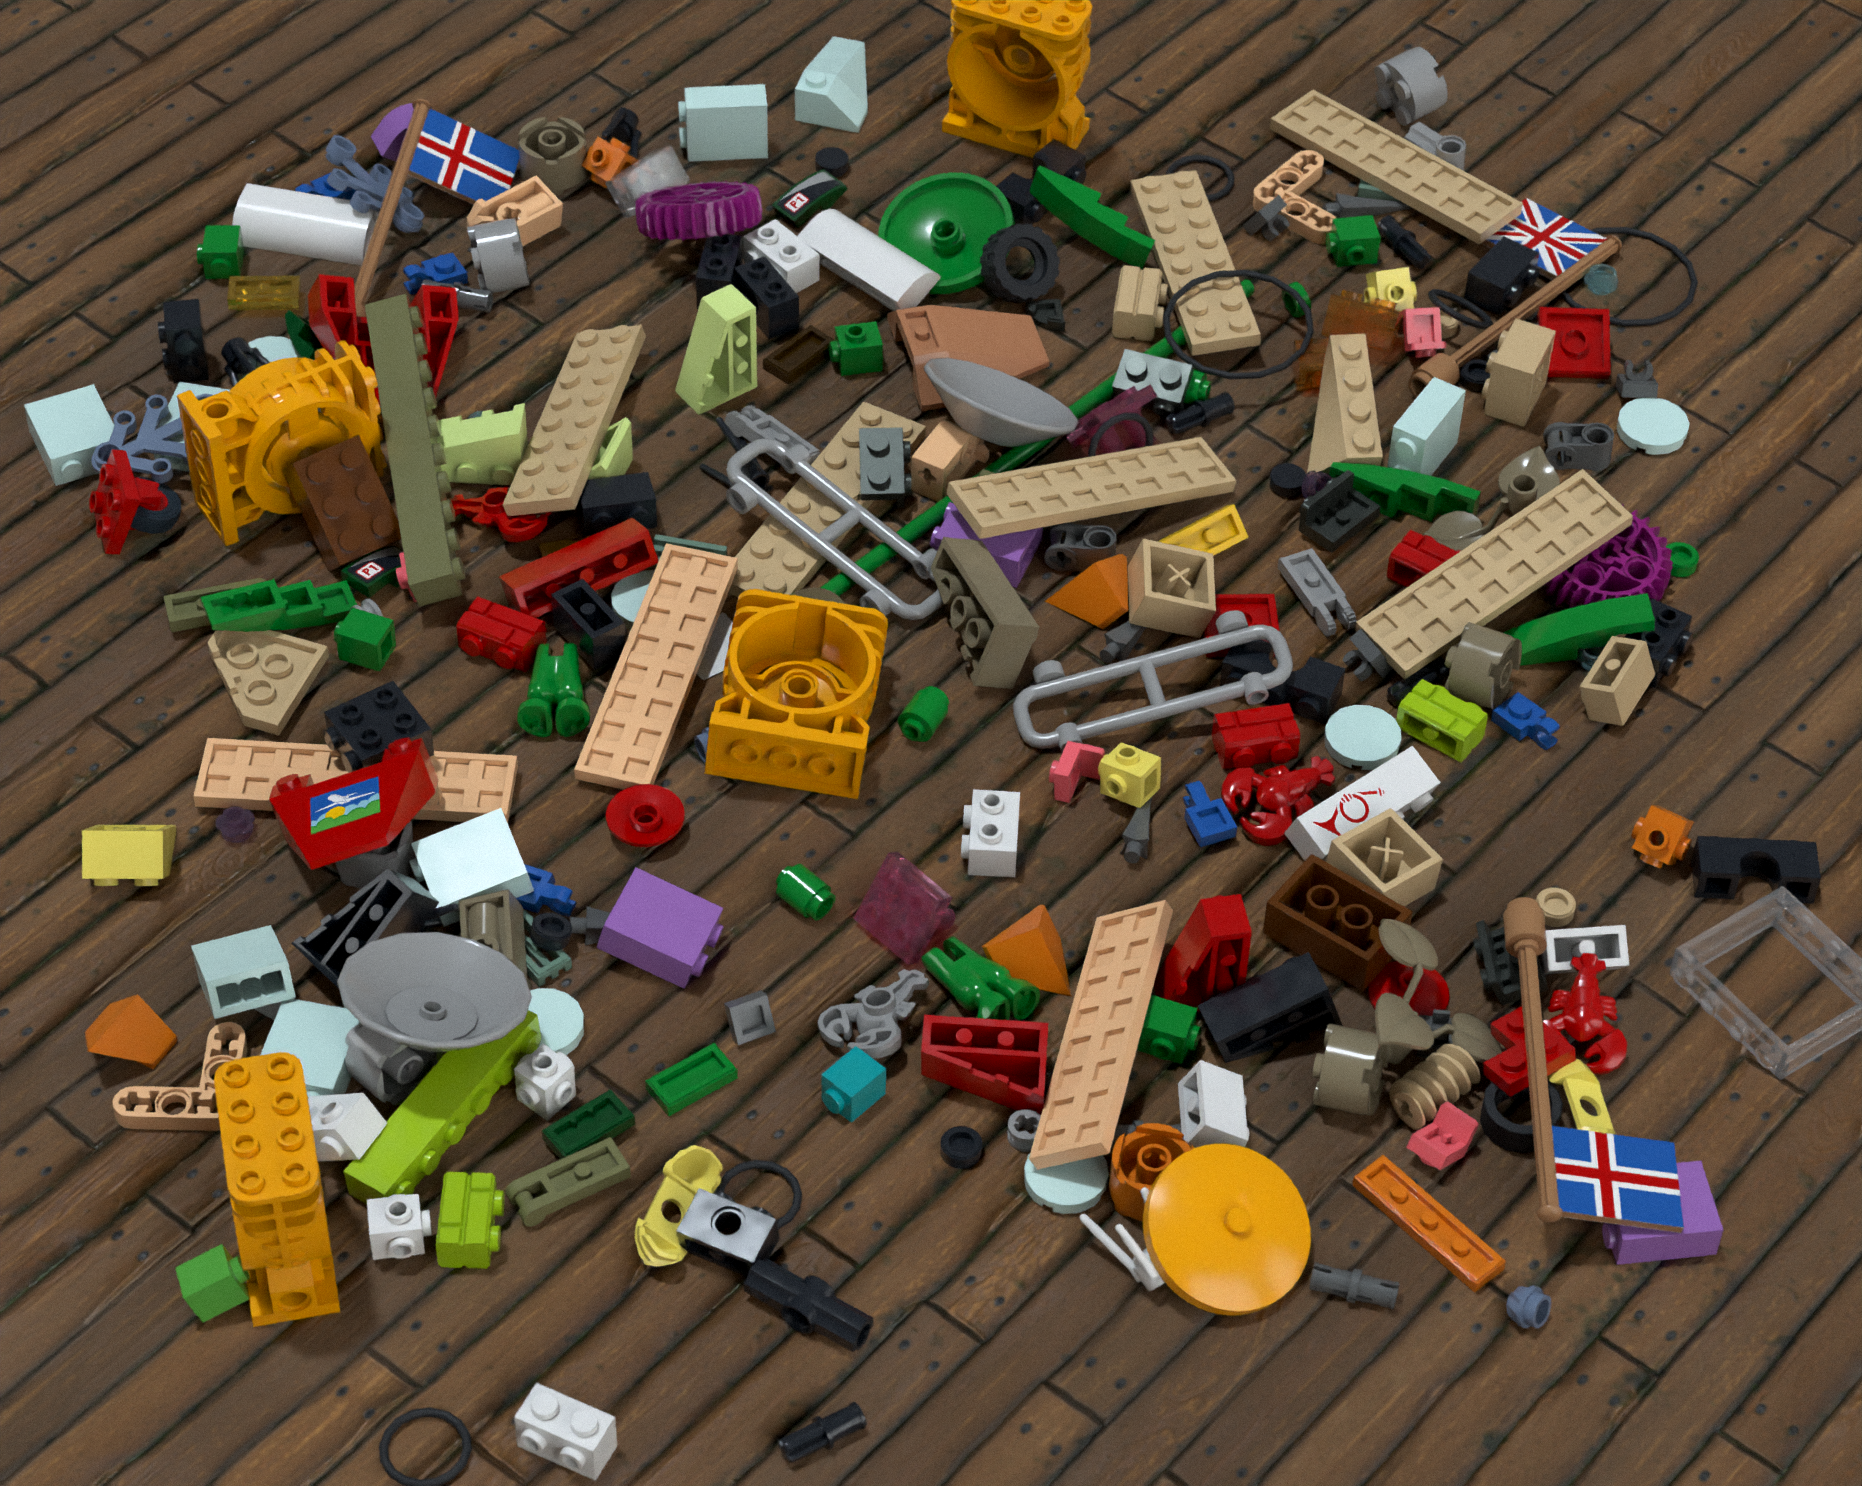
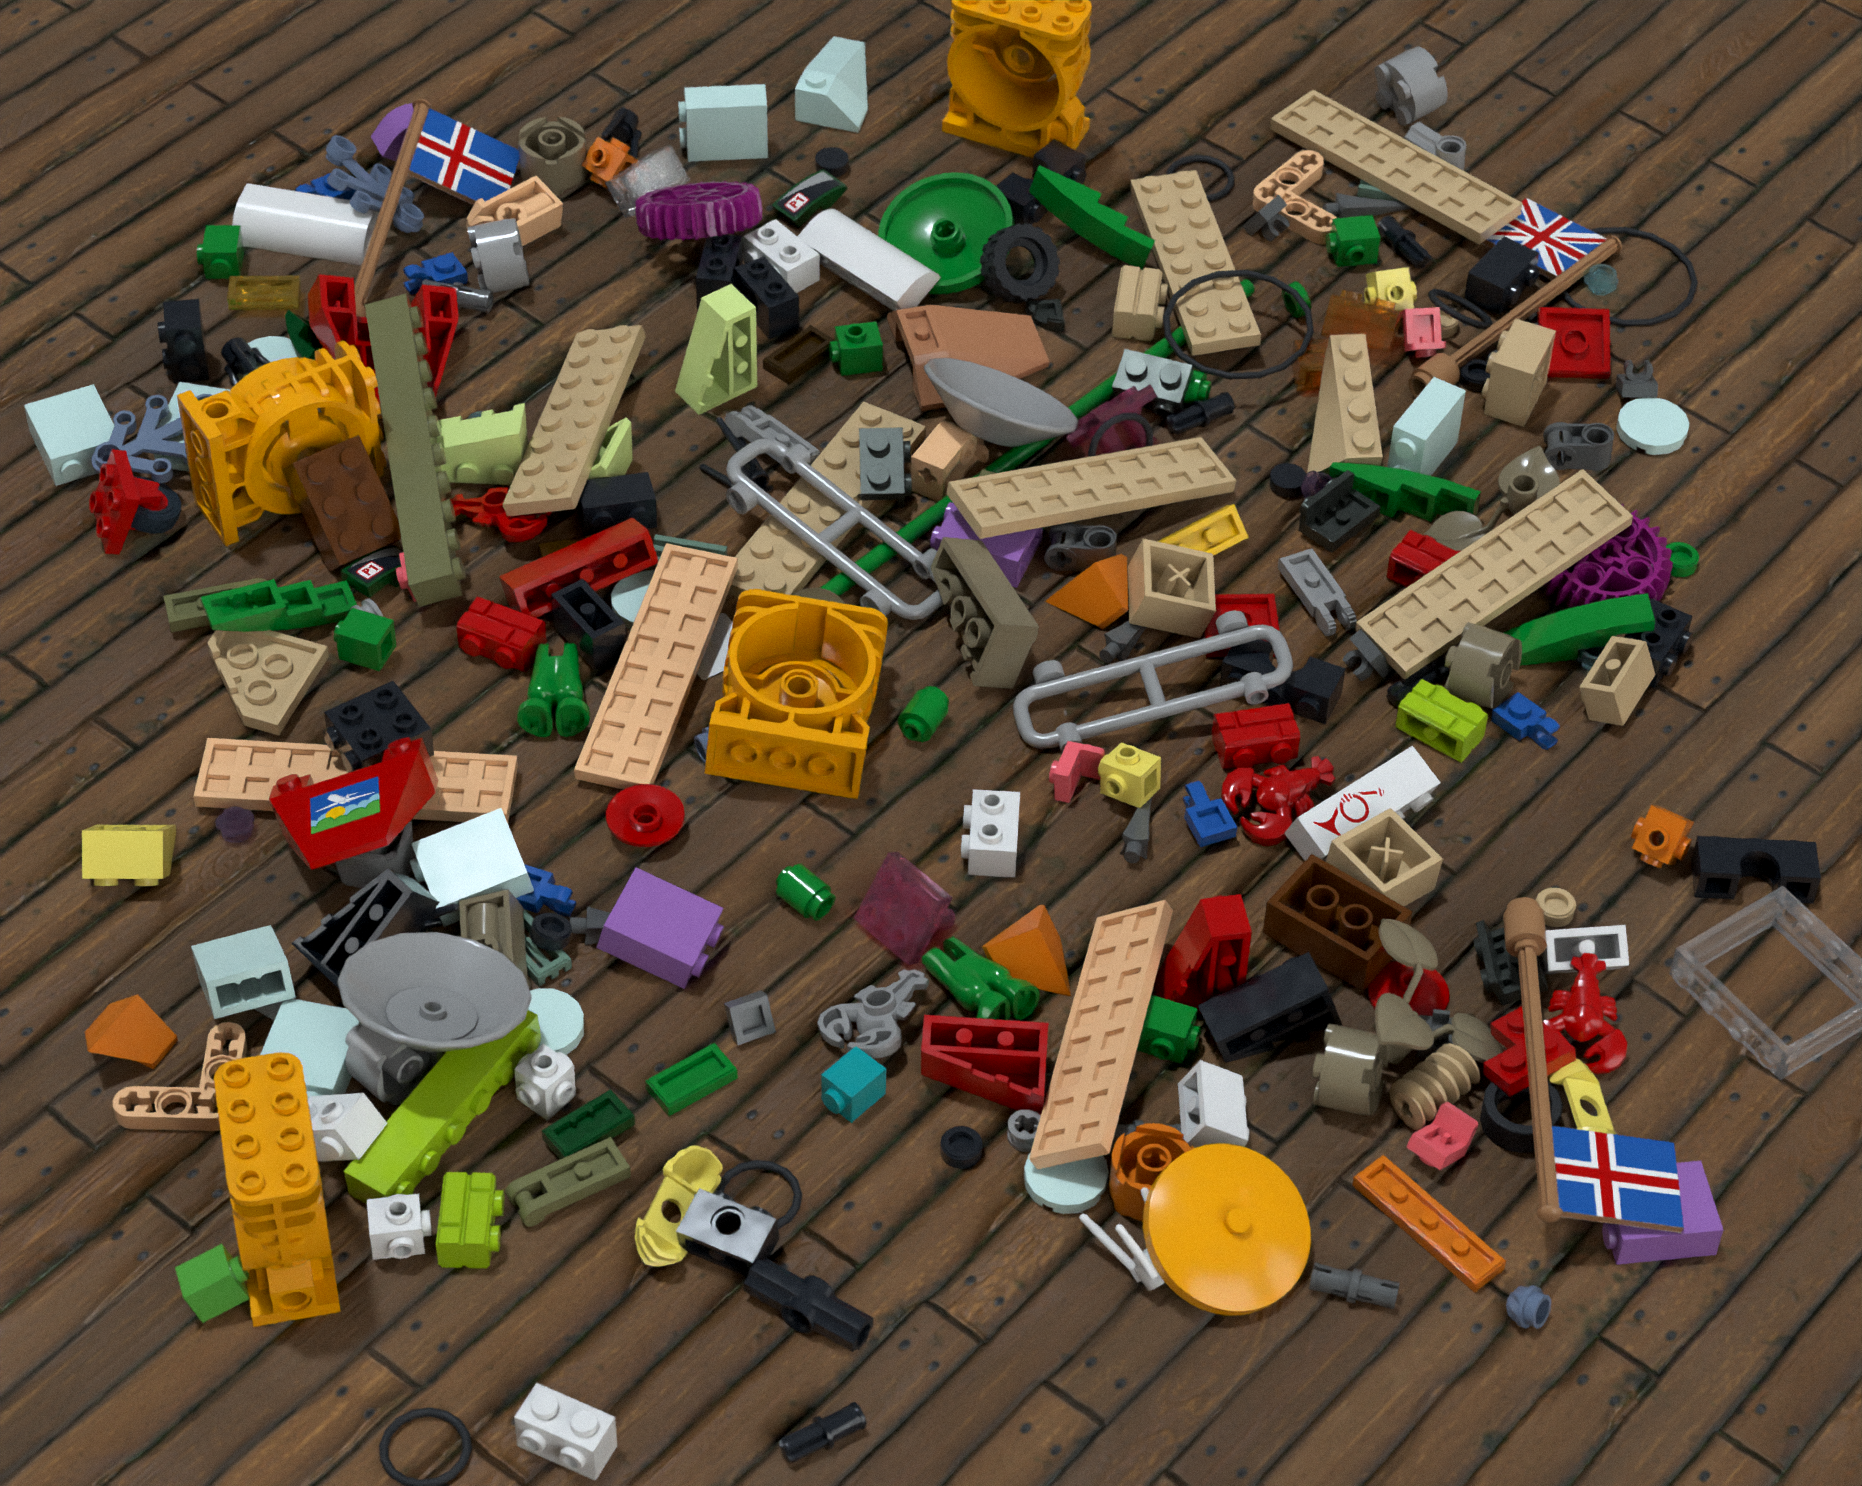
light aqua tile [1324,705,1401,770] -> none

